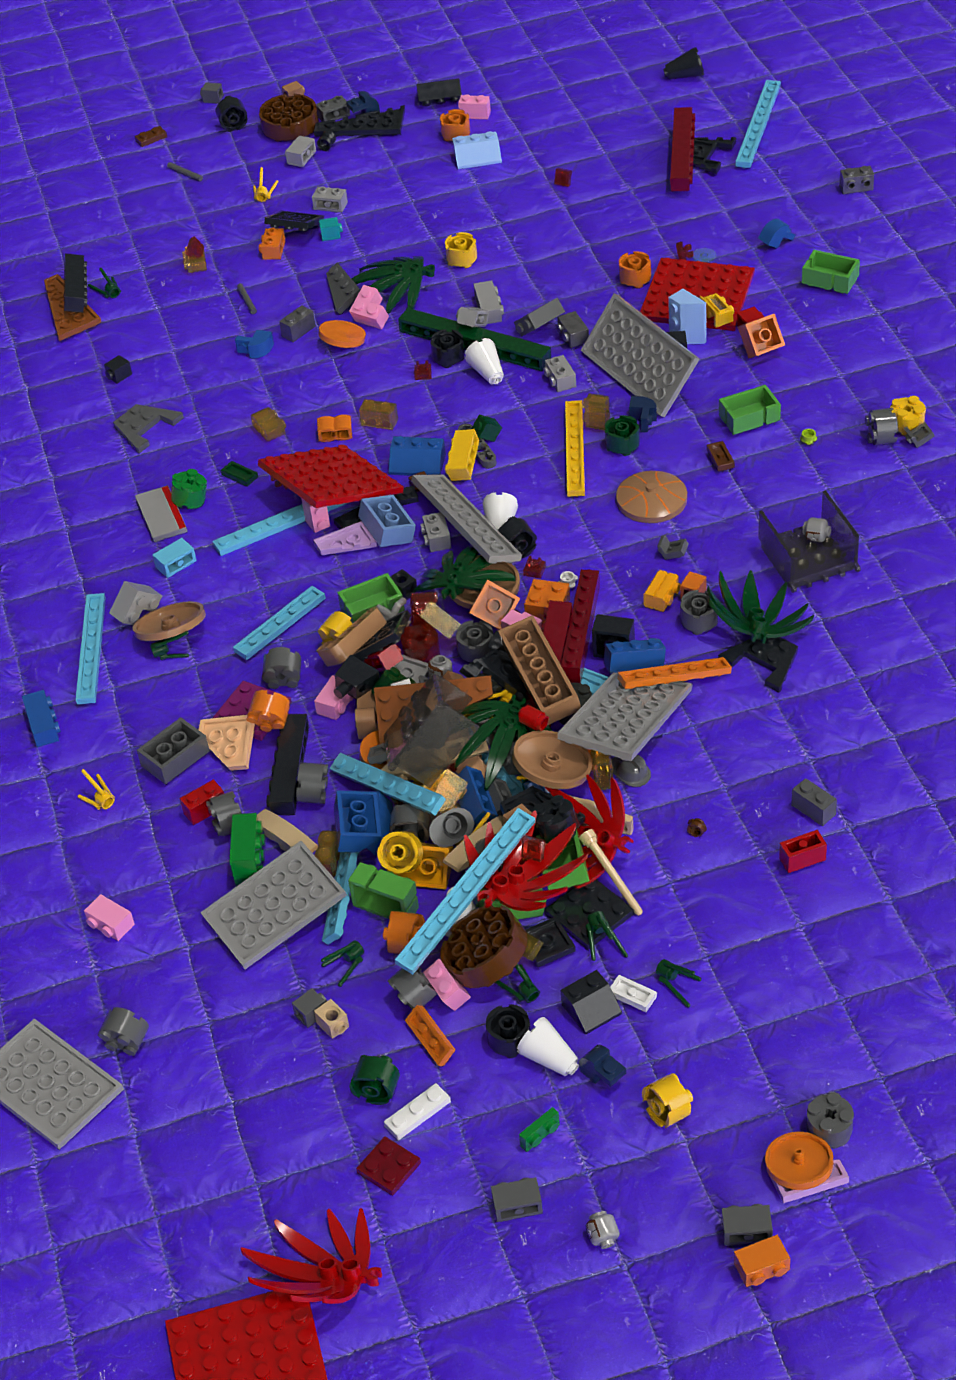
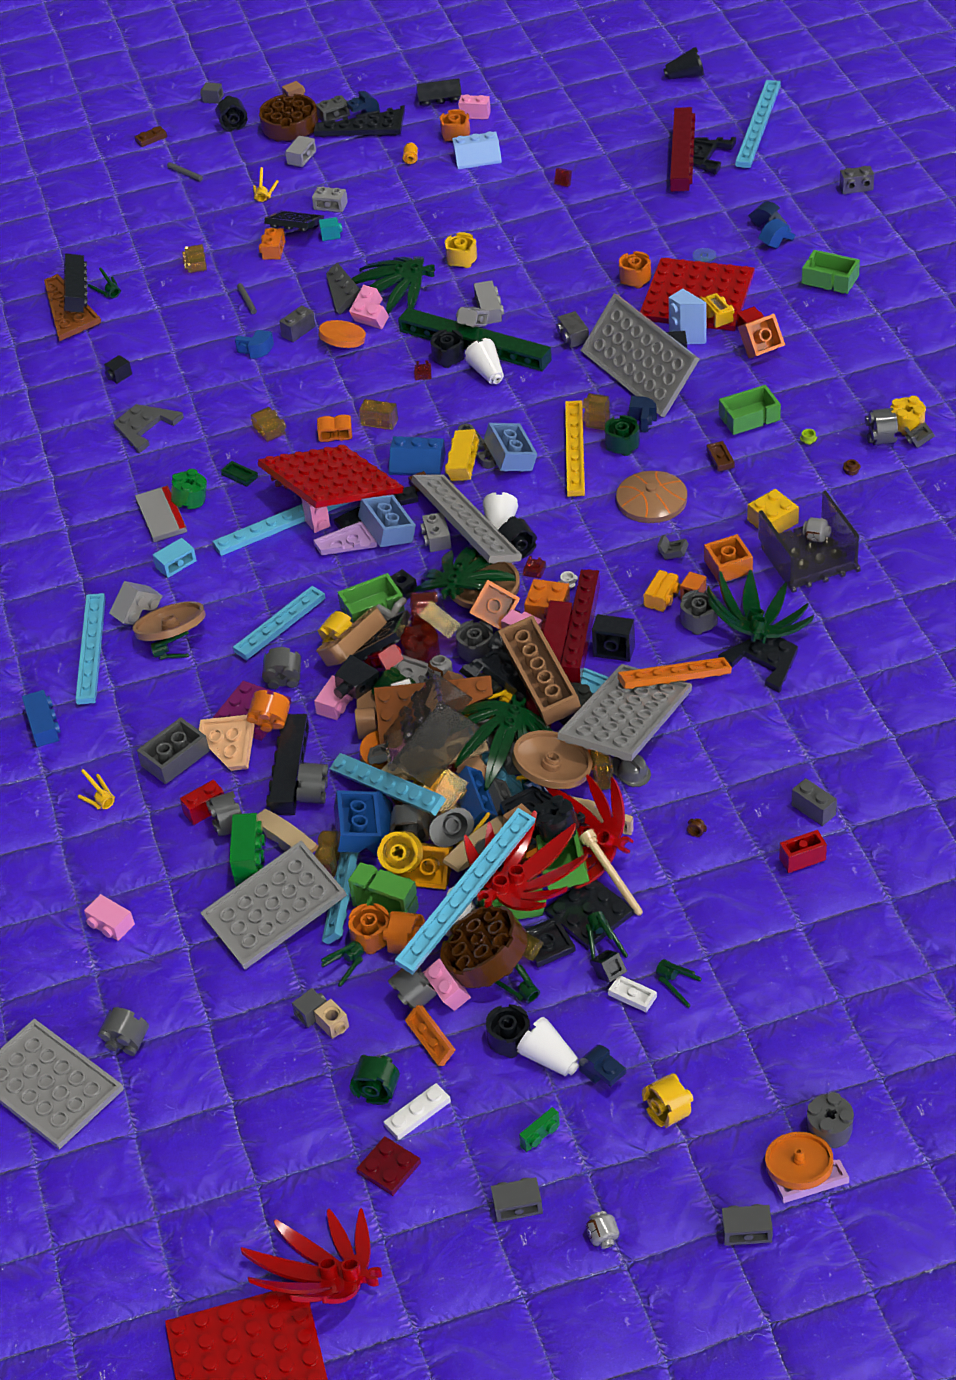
clear red tile [185,236,204,259] -> none
black wheel [317,130,336,151] -> none
dark green brick [471,414,502,442] -> none
dark grey brick [514,298,565,337] -> none
red brick [518,705,549,731] -> none
clear red tile [521,835,545,862] -> none
light grey brick [543,355,576,392] -> none
slope [560,970,622,1034] -> none
blue brick [604,638,666,673] -> none
clear red tile [676,242,694,260] -> none
orange brick [734,1234,790,1287] -> none
none -> orange brick [348,903,389,954]
none -> light orange brick [403,143,418,164]
none -> medium blue brick [484,423,537,472]
none -> black brick [590,950,627,982]
none -> orange brick [704,534,753,583]
none -> yellow brick [747,489,799,539]
none -> dark blue brick [748,201,787,227]
none -> reddish brown plate [843,459,861,475]

